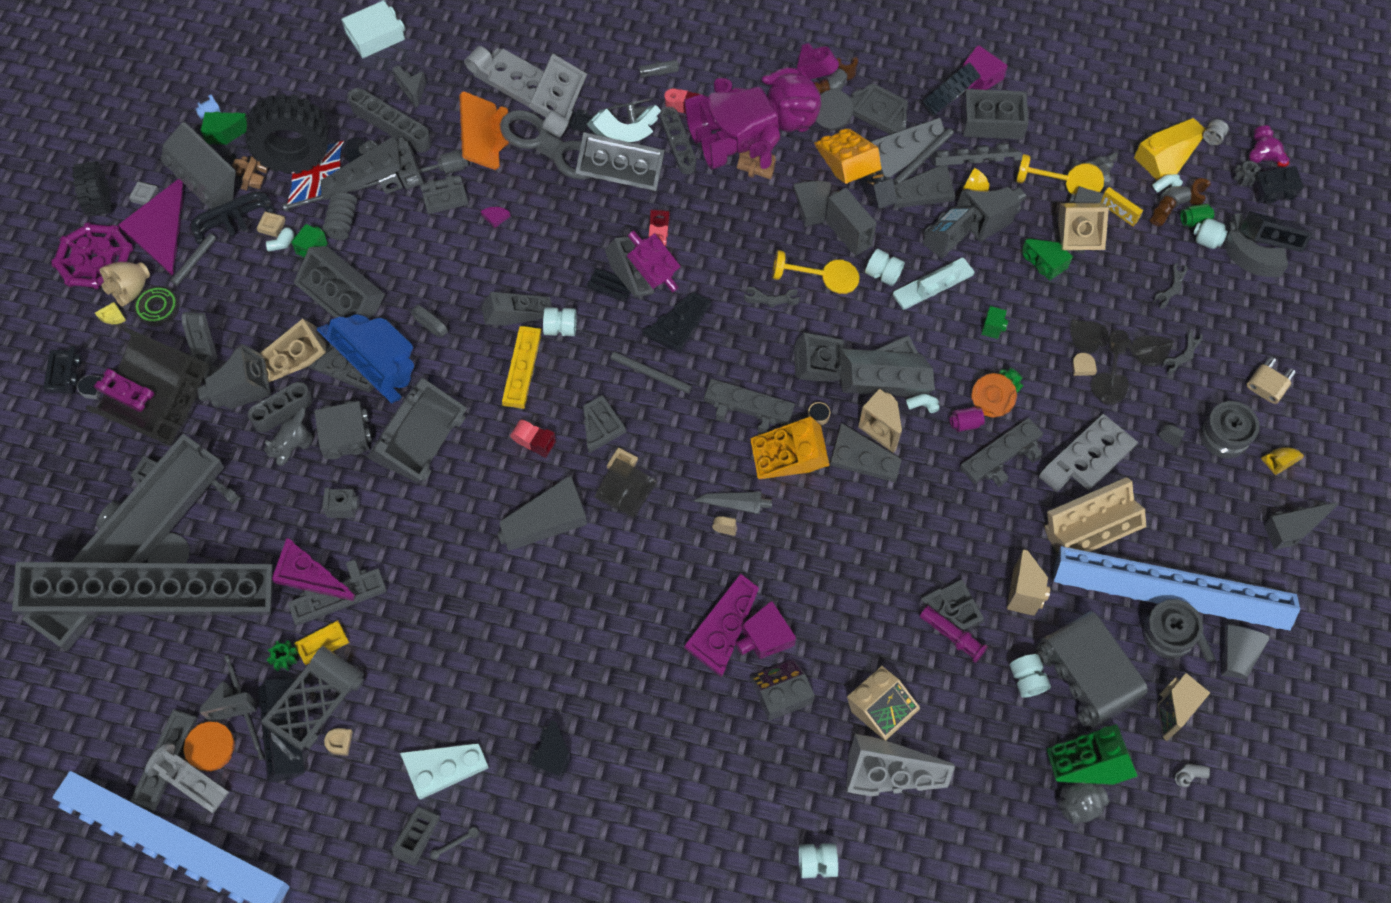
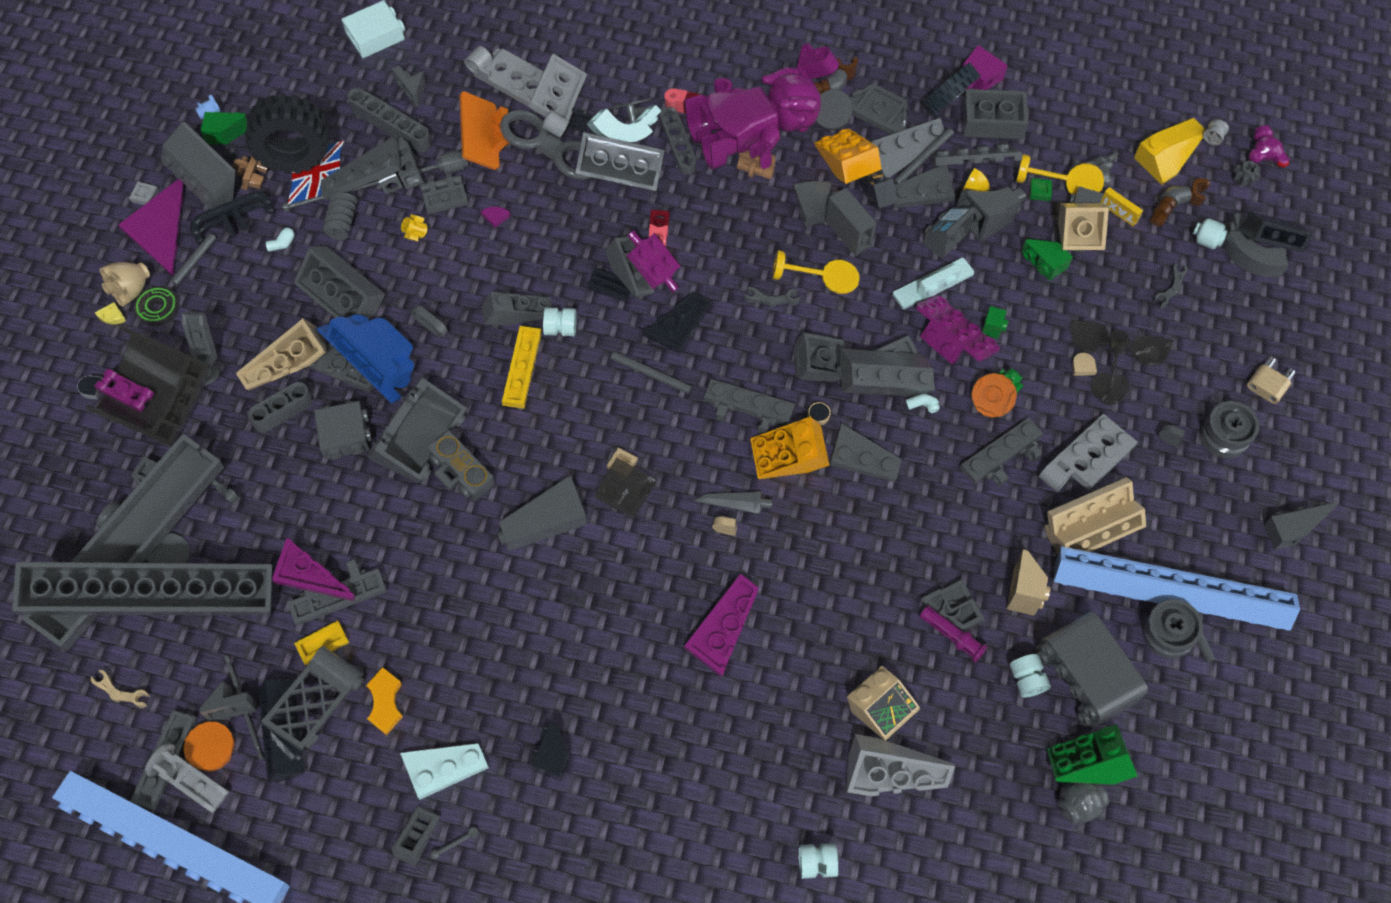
black bracket [43,345,82,394] -> none
magenta plate [51,222,133,290] -> none
black tyre [72,161,112,216] -> none
dark grey hips [198,344,271,409] -> none
tan tile [257,212,286,237] -> none
dark grey animal [264,407,313,466] -> none
green gear [267,641,298,671] -> none
green brick [291,224,328,258] -> none
dark grey brick [322,488,360,518] -> none
tan tile [324,728,353,756] -> none
black piece [341,137,378,163] -> none
leg [510,420,556,458] -> none
dark grey wing [583,395,626,453] -> none
dark grey axle [639,60,679,79] -> none
magenta torso [735,601,796,659] -> none
dark grey slope [750,660,815,721] -> none
tan slope [858,389,902,453] -> none
light aqua wheel [865,249,905,287] -> none
magenta brick [950,406,985,432] -> none
light aqua arm [1152,174,1183,193] -> none
tan slope [1158,673,1210,741] -> none
dark grey piece [1161,330,1203,375] -> none
light grey arm [1175,764,1210,787] -> none
green brick [1180,204,1214,227] -> none
dark grey slope [1221,625,1269,679] -> none
black bracket [1254,166,1304,204] -> none
yellow brick [1261,447,1304,475] -> none
none -> tan piece [91,670,150,708]
none -> light orange tile [366,667,403,736]
none -> yellow gear [401,214,427,241]
none -> dark grey piece [428,430,495,502]
none -> magenta bracket [916,295,1000,364]
none -> green tile [1030,178,1052,201]

